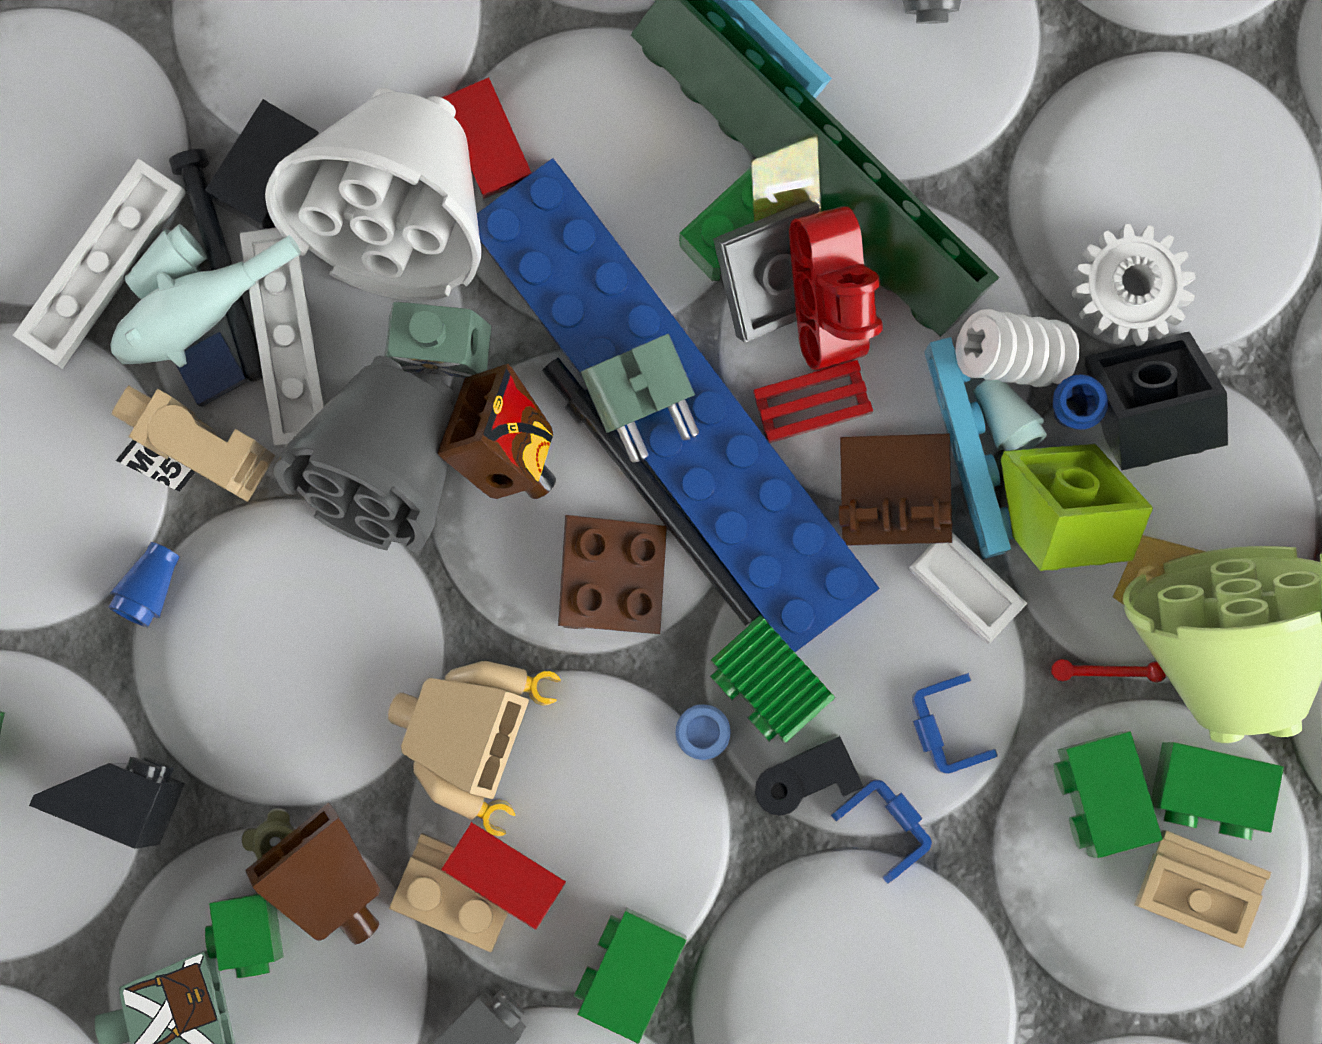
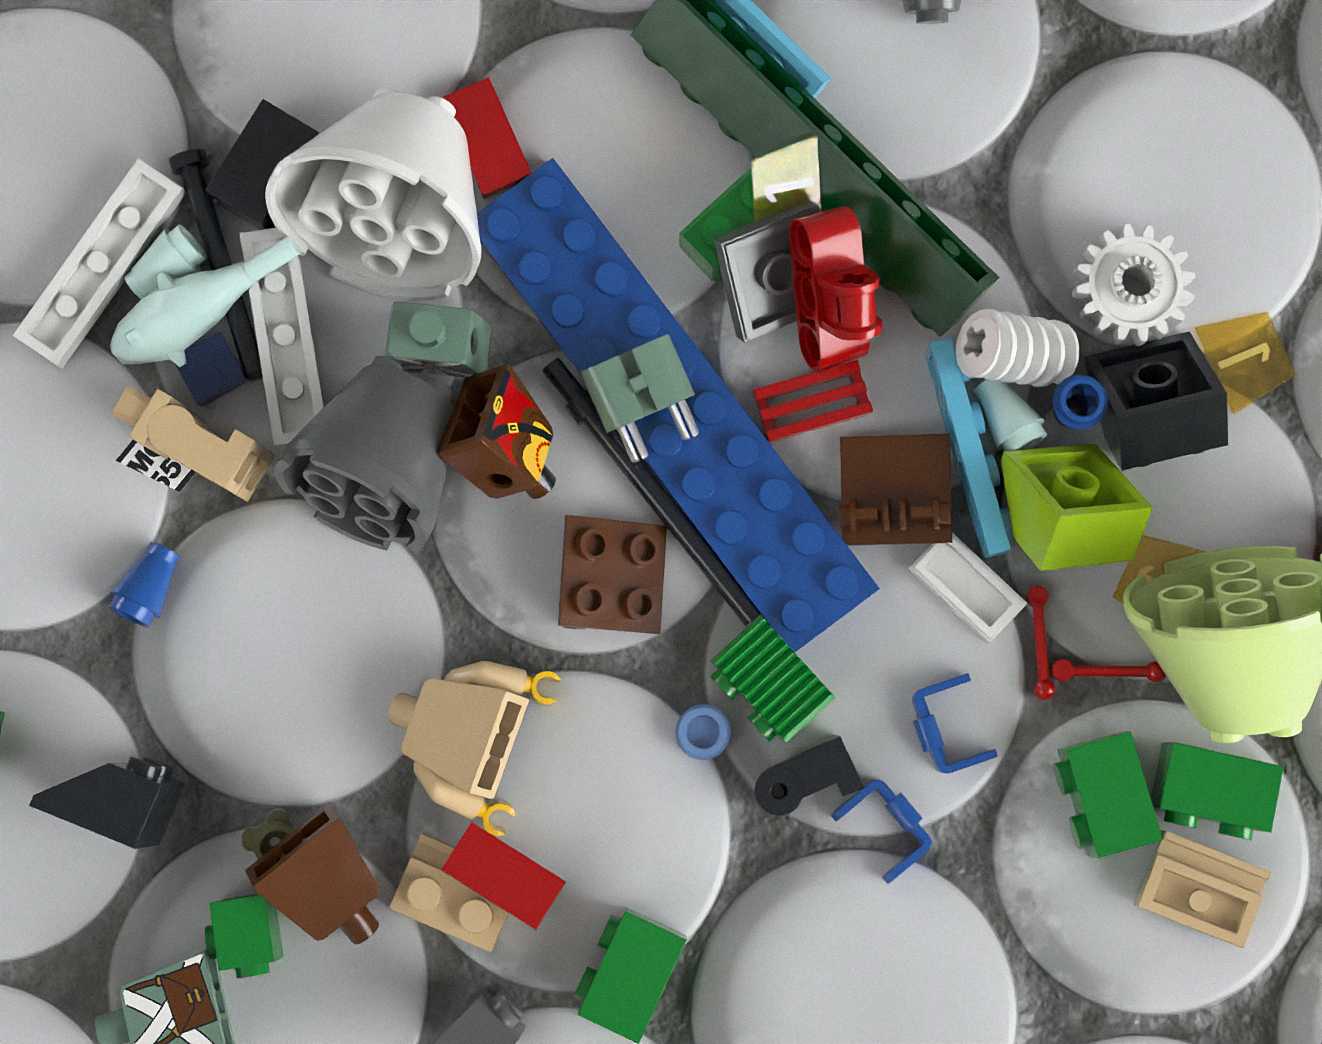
none -> red hinge [1025,585,1056,700]
none -> clear yellow sticker [1195,312,1296,415]

